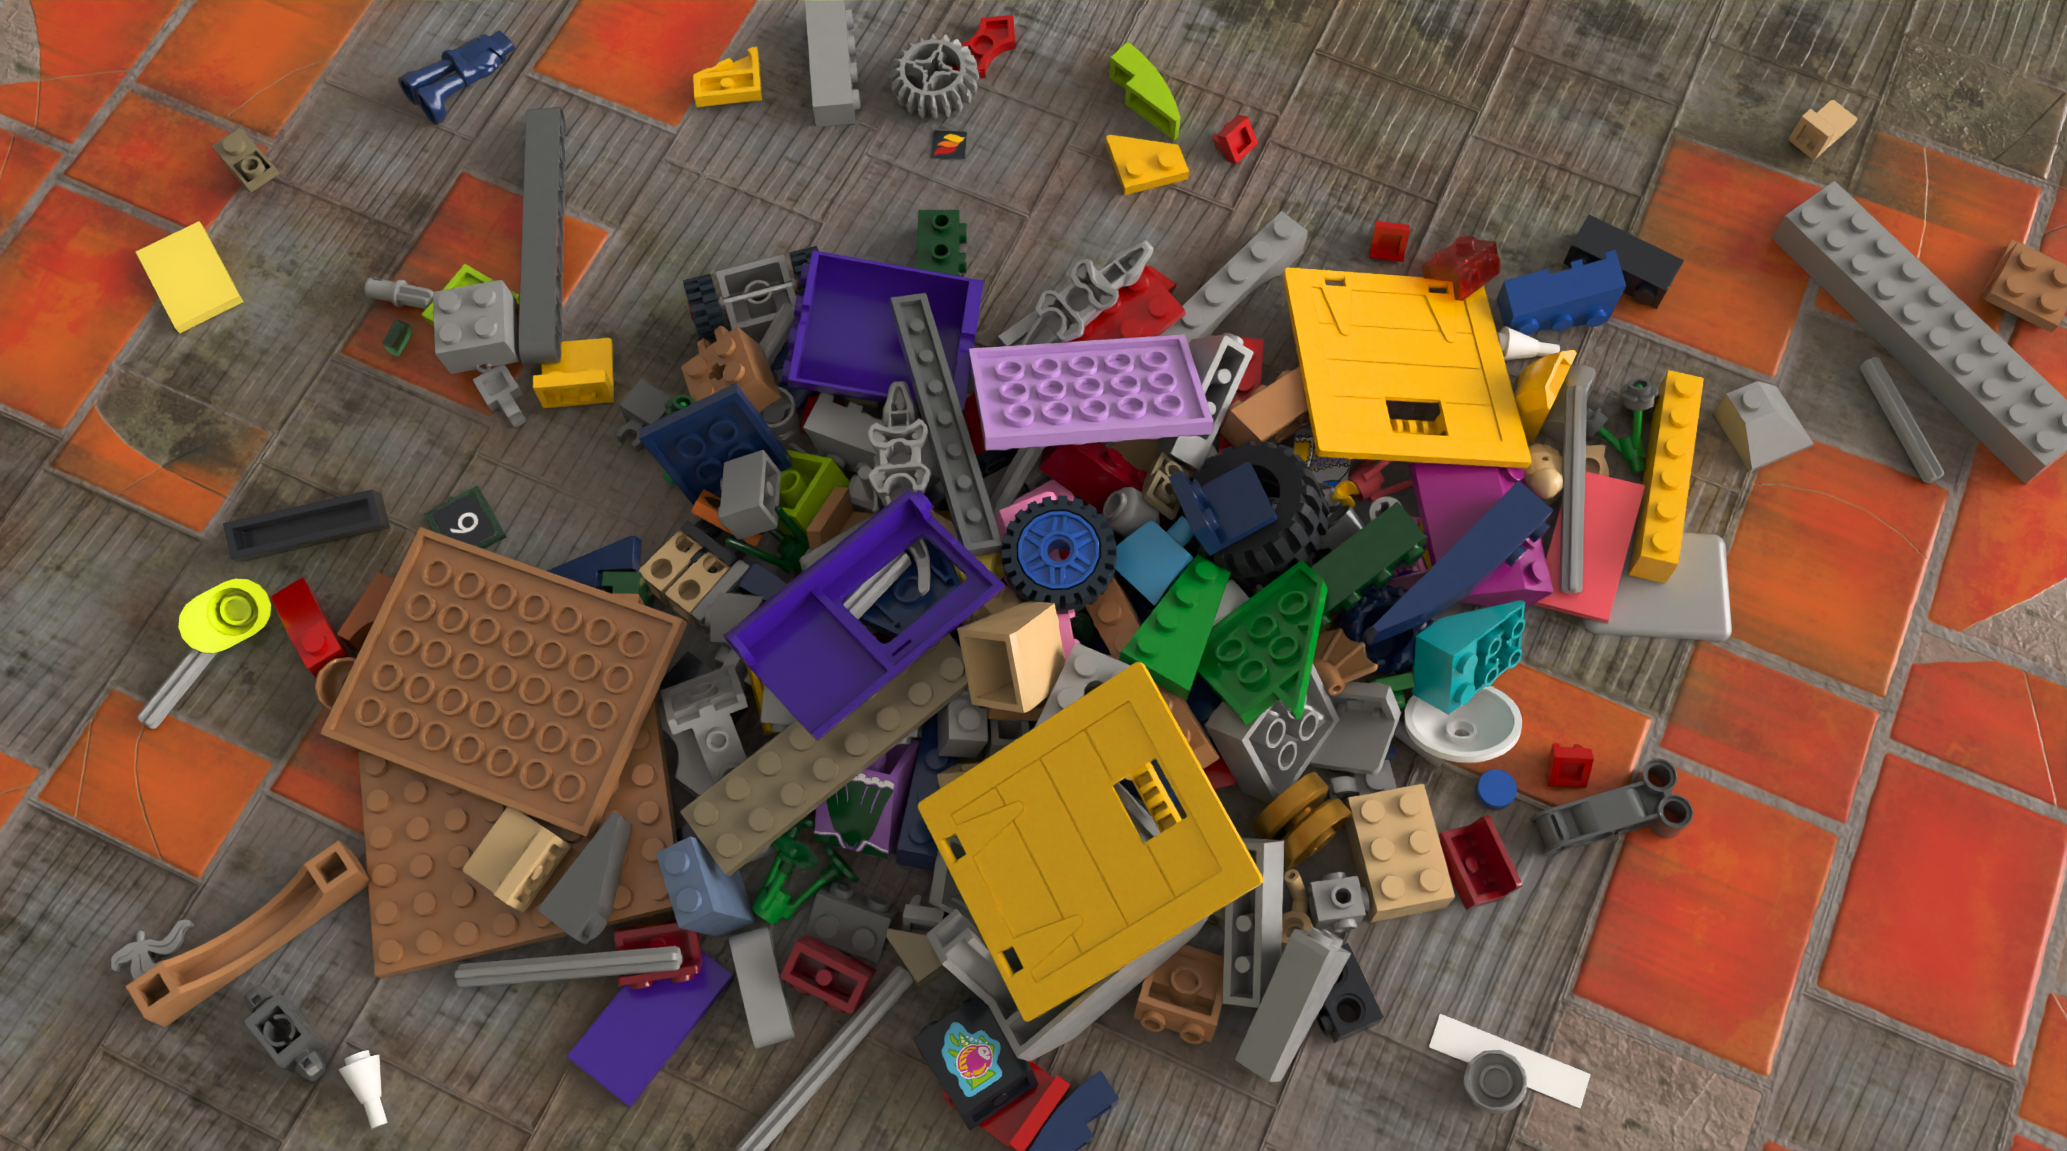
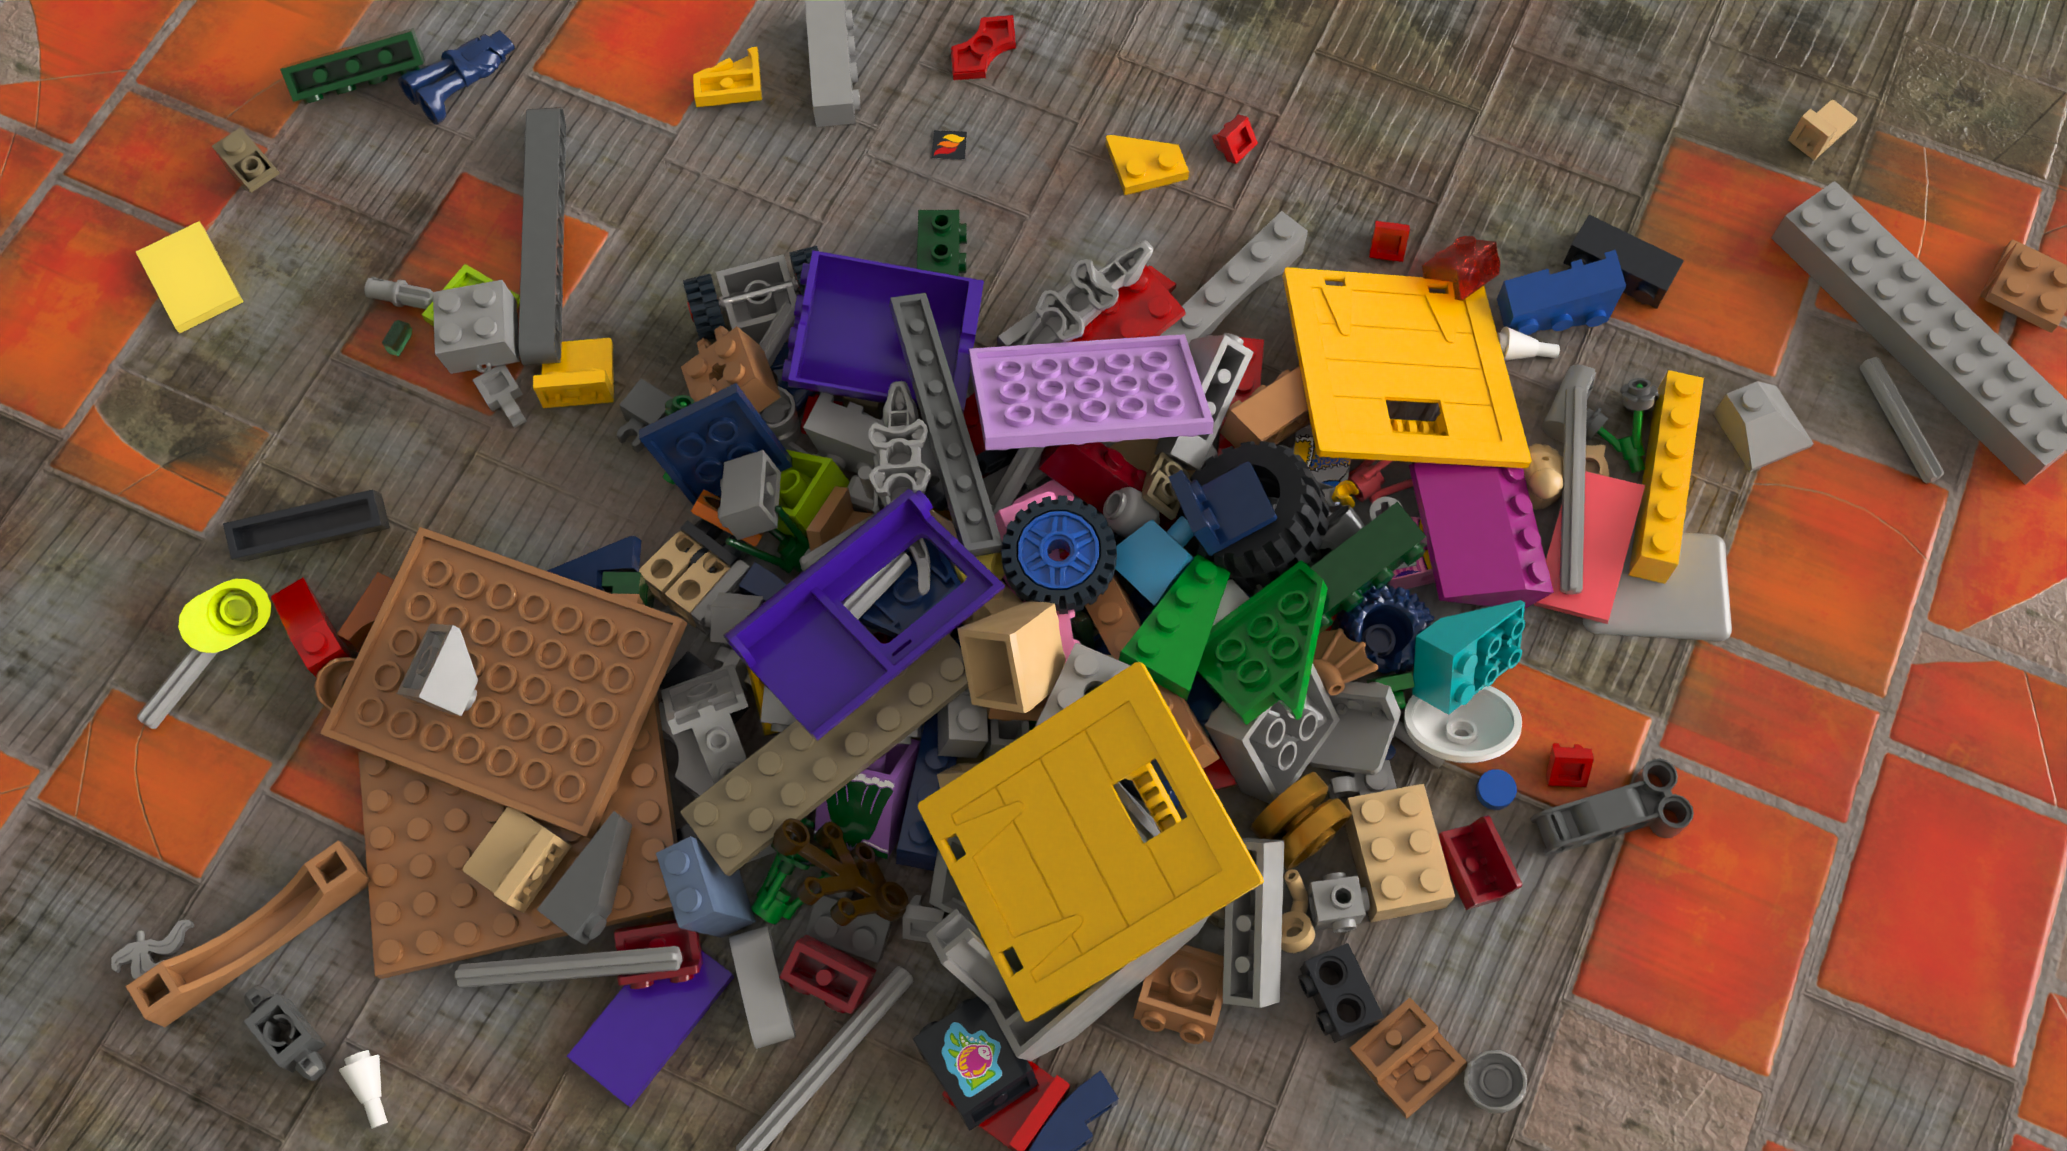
piece [424,486,507,549] -> none
dark tan slope [886,928,948,990] -> none
light grey gear [890,34,979,120] -> none
lime slope [1109,42,1181,141] -> none
light grey slope [1235,927,1351,1082] -> none
dark blue slope [1364,481,1554,646] -> none
white sticker [1429,1014,1591,1109] -> none
yellow slope [1514,350,1577,443] -> none
none -> dark green brick [280,28,425,104]
none -> slope [397,624,478,716]
none -> dark brown plant [773,818,908,926]
none -> medium nougat slope [1349,998,1467,1119]

